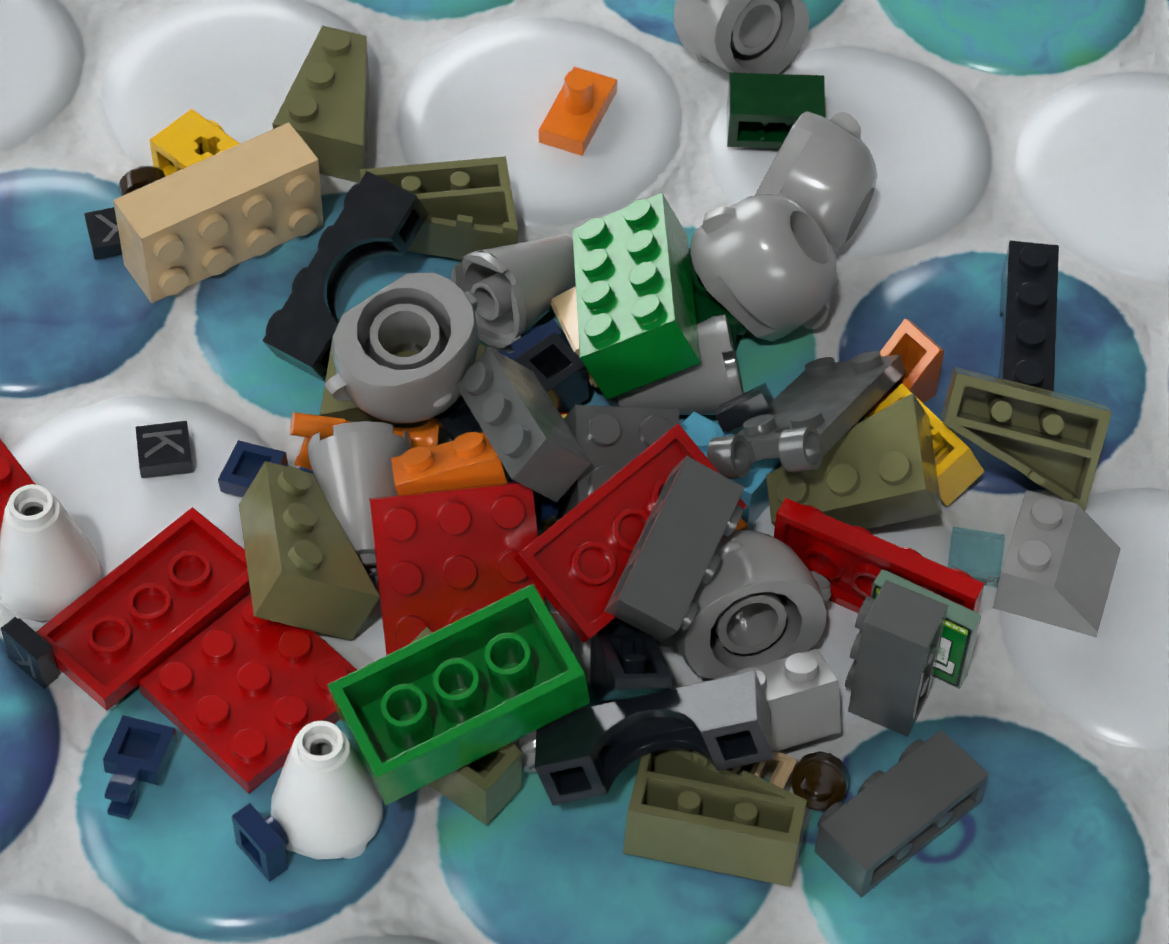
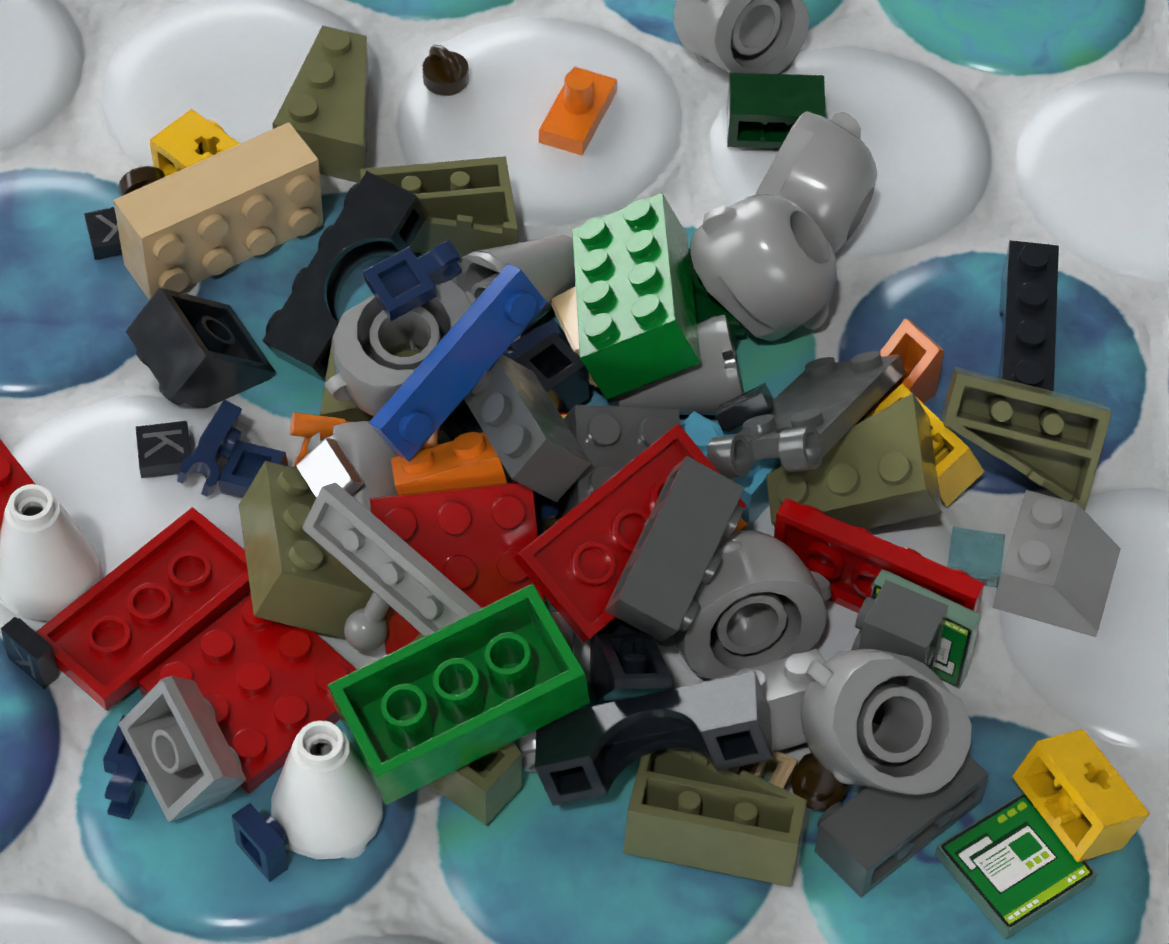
none -> light grey slope [118,676,246,823]
none -> black slope [125,287,276,408]
none -> dark blue plate [177,399,243,497]
none -> piece [297,437,364,498]
none -> light grey plate [302,482,482,651]
none -> dark blue plate [363,240,462,321]
none -> blue plate [369,263,547,461]
none -> dark brown tile [422,44,469,95]
none -> light grey piece [801,649,972,795]
none -> tile [935,792,1097,940]
none -> yellow brick [1012,729,1150,863]

